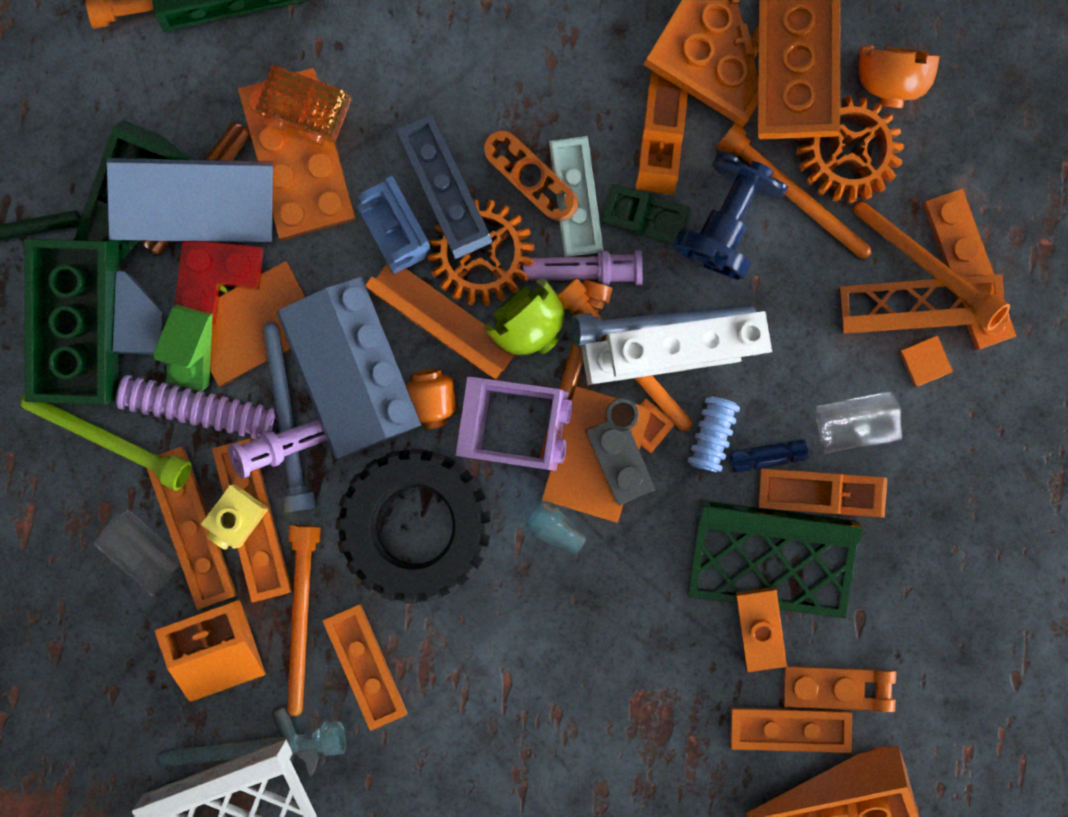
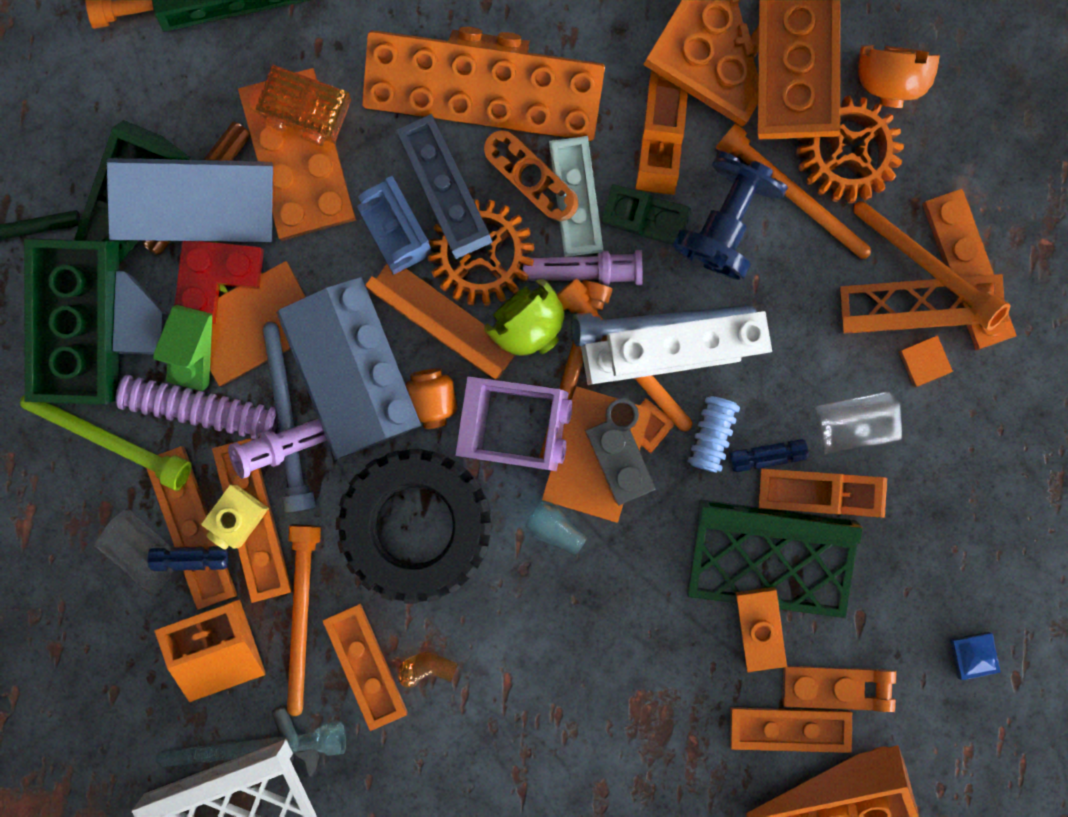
none -> dark blue axle [147,546,228,571]
none -> orange bracket [362,27,605,141]
none -> clear orange arm [398,651,458,688]
none -> blue tile [950,632,1001,680]

